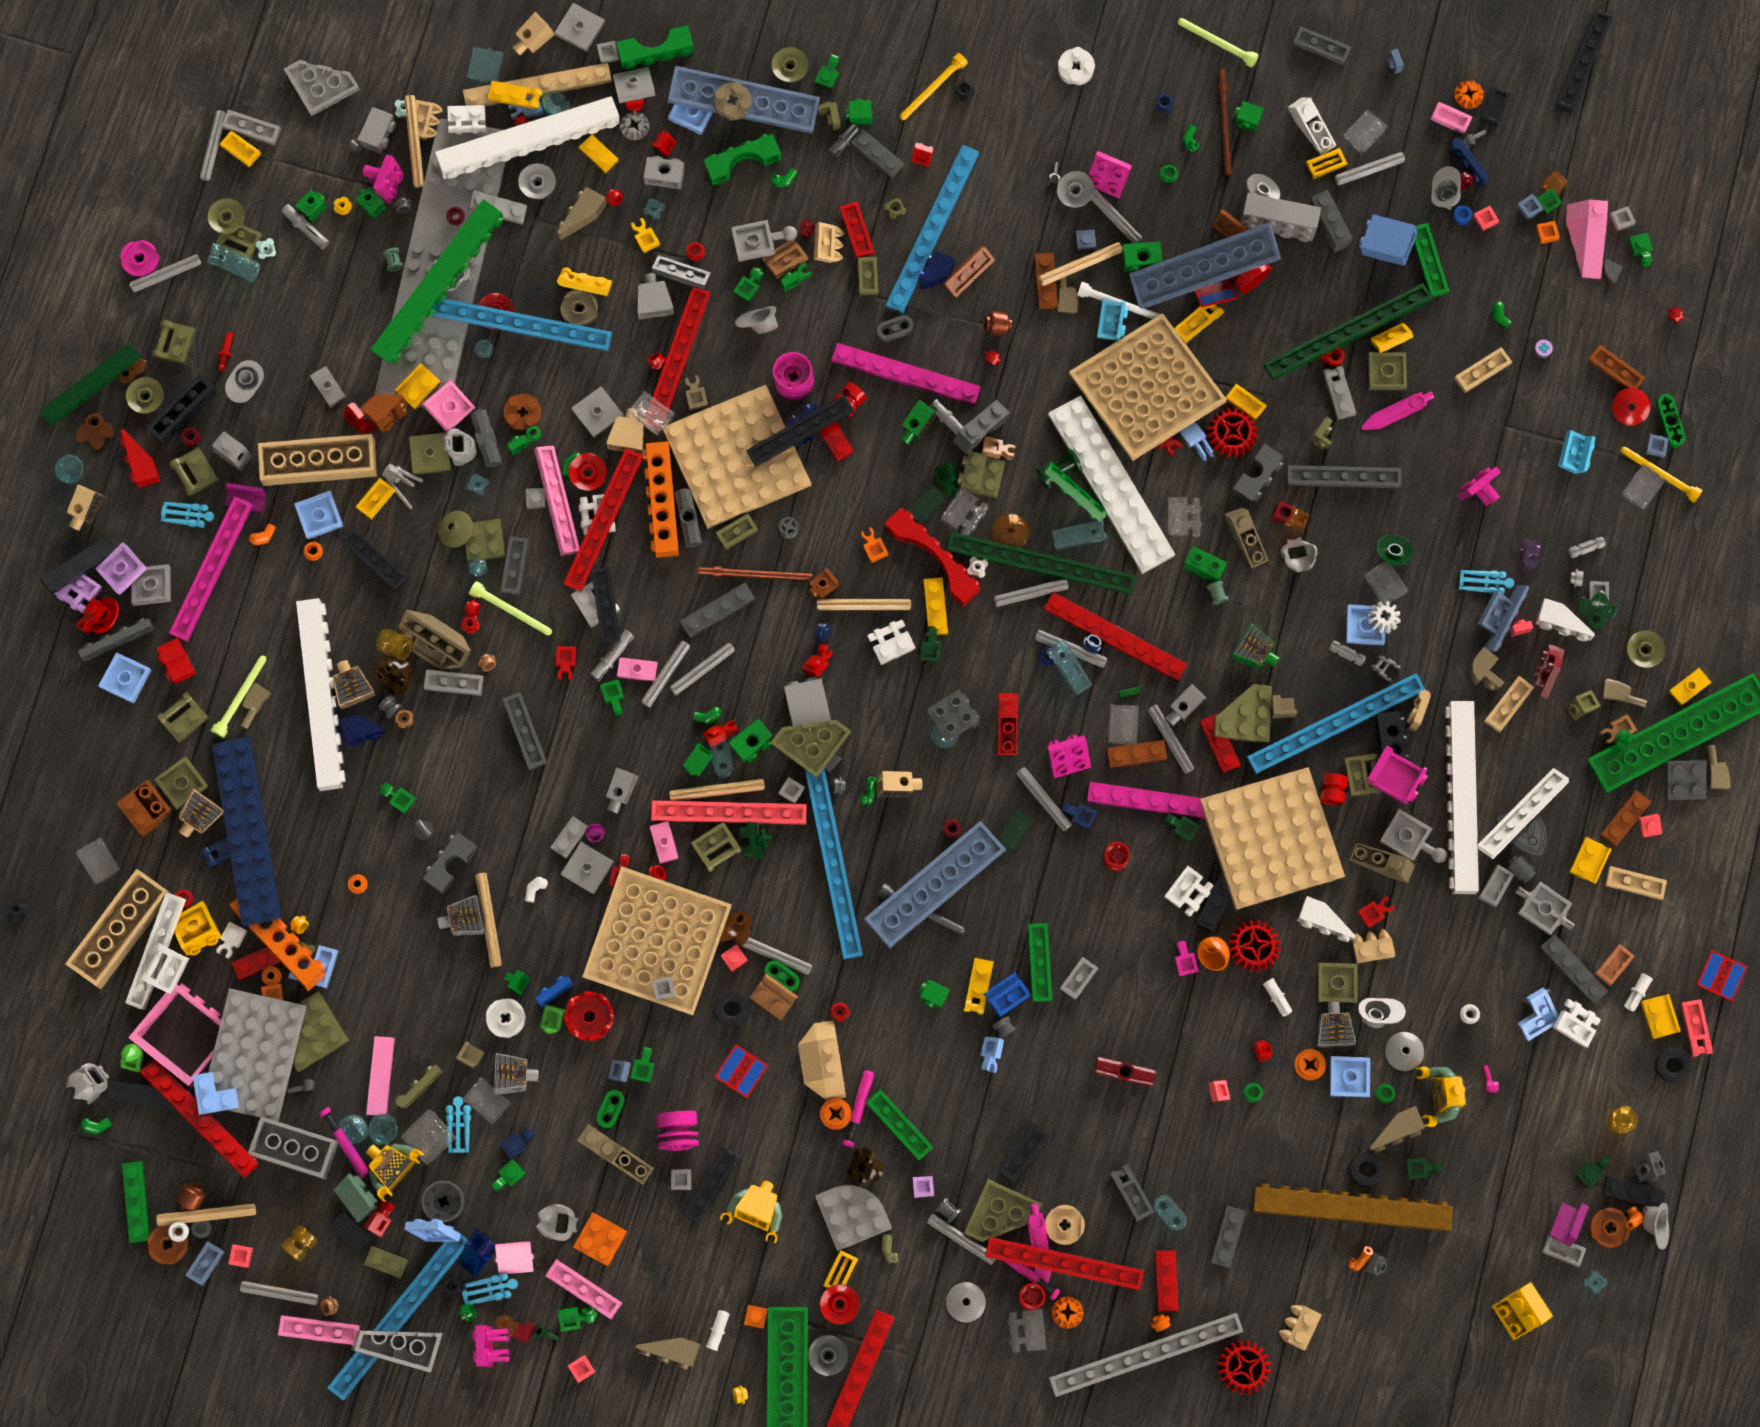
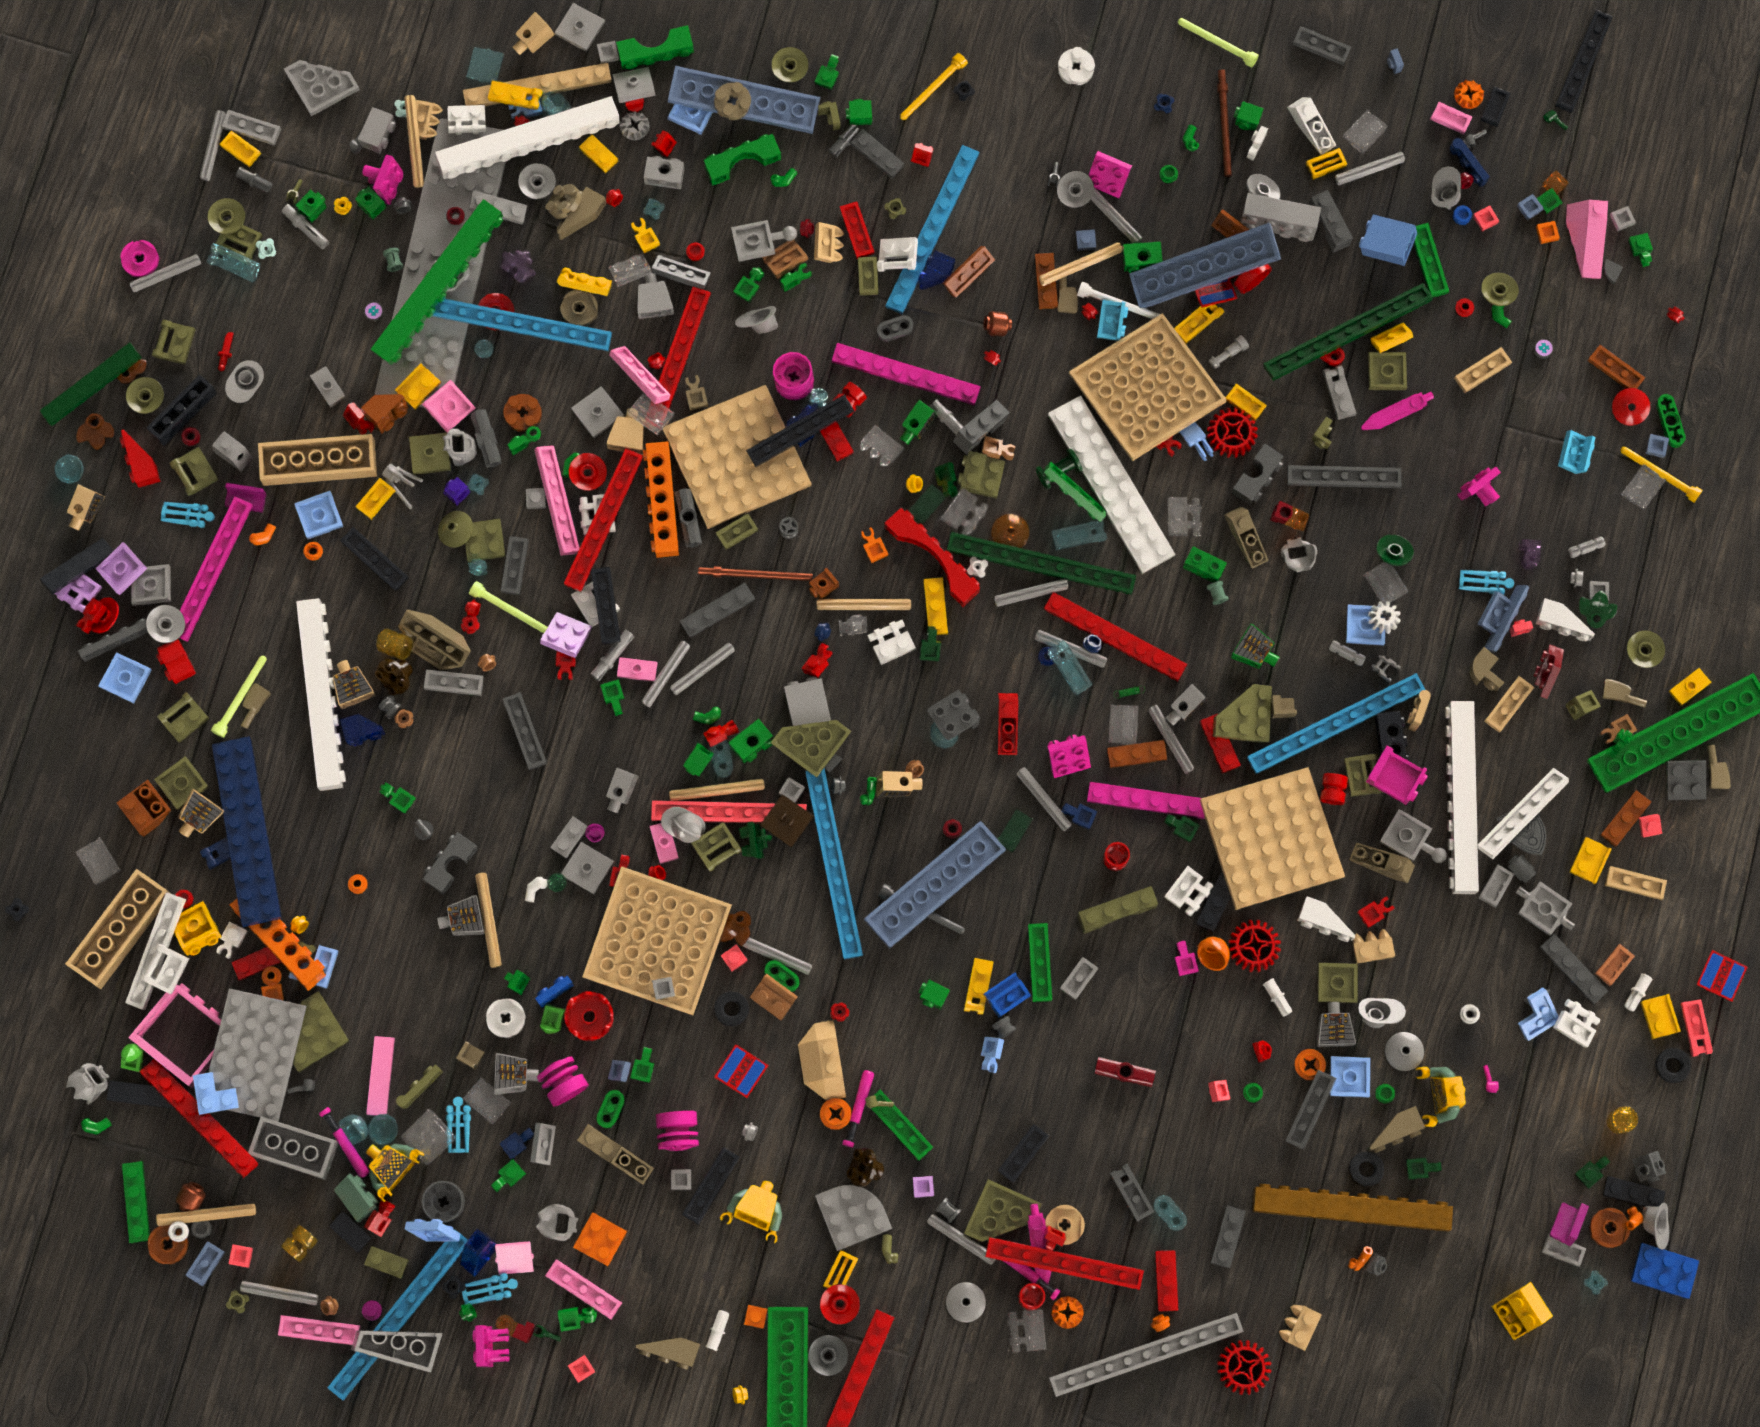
none -> light grey dish [146,605,185,643]
none -> olive plate [226,1290,249,1313]
none -> dark grey axle [236,167,272,192]
none -> olive hand [286,179,303,205]
none -> magenta plate [362,1300,382,1321]
none -> tile [364,302,384,322]
none -> dark purple brick [443,477,470,506]
none -> clear purple hips [500,250,536,283]
none -> light grey plate [530,1123,556,1165]
none -> dark pink wheel [537,1056,589,1107]
none -> lavender plate [540,612,592,658]
none -> dark tan plate [545,184,582,219]
none -> clear green plate [547,873,567,892]
none -> clear plate [608,253,652,287]
none -> bright pink tile [609,346,671,404]
none -> light grey piece [661,807,706,843]
none -> light grey plate [742,1122,758,1141]
none -> dark brown piece [760,794,814,848]
none -> clear light blue plate [809,388,828,407]
none -> clear plate [838,615,867,636]
none -> clear plate [860,425,904,466]
none -> olive hand [865,1096,894,1108]
none -> white plate [877,237,918,272]
none -> yellow plate [906,474,923,493]
none -> medium nougat plate [906,760,924,778]
none -> red tile [1044,1225,1066,1251]
none -> olive arch [1077,886,1158,934]
none -> red plate [1081,303,1098,320]
none -> light grey piece [1208,335,1249,369]
none -> white plate [1247,126,1268,161]
none -> dark grey plate [1285,1070,1337,1150]
none -> red plate [1455,298,1474,317]
none -> olive dish [1481,273,1519,306]
none -> dark green hand [1543,110,1568,130]
none -> blue plate [1631,1243,1699,1299]

